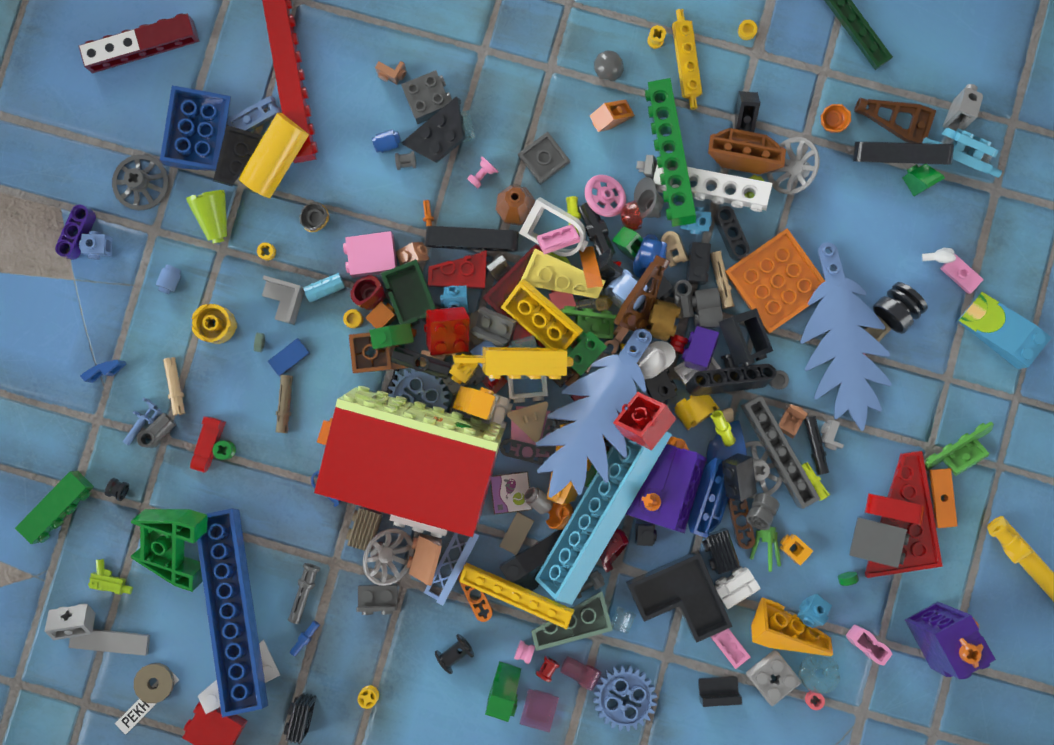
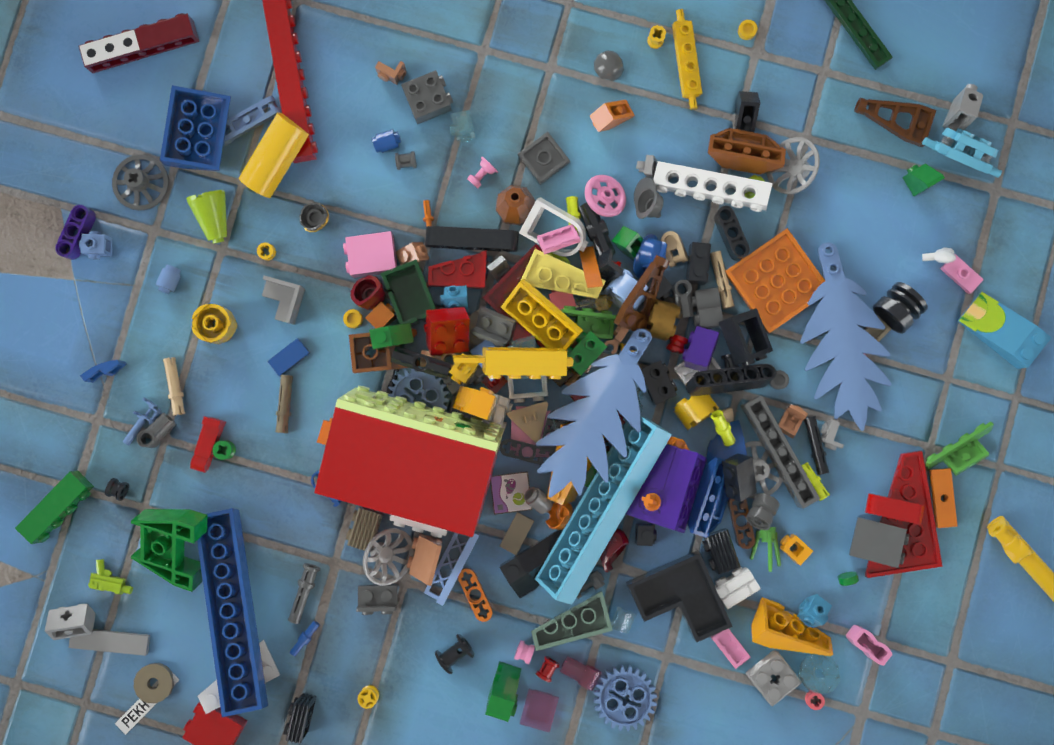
black wing [213,125,263,186] -> none
sand green tile [254,333,265,352] -> none
medium azure axle [303,273,345,303] -> none
black wing [401,97,466,163] -> none
yellow tile [459,562,574,629] -> none
red brick [613,392,676,451] -> none
clear red hair [620,200,642,231] -> none
white piece [637,341,676,379] -> none
green brick [645,78,696,227] -> none
dark azure brick [680,206,712,234] -> none
black panel [698,676,742,707] -> none
orange hair [821,104,851,133] -> none
black beam [853,142,954,165] -> none
dark purple piece [905,602,996,680] -> none

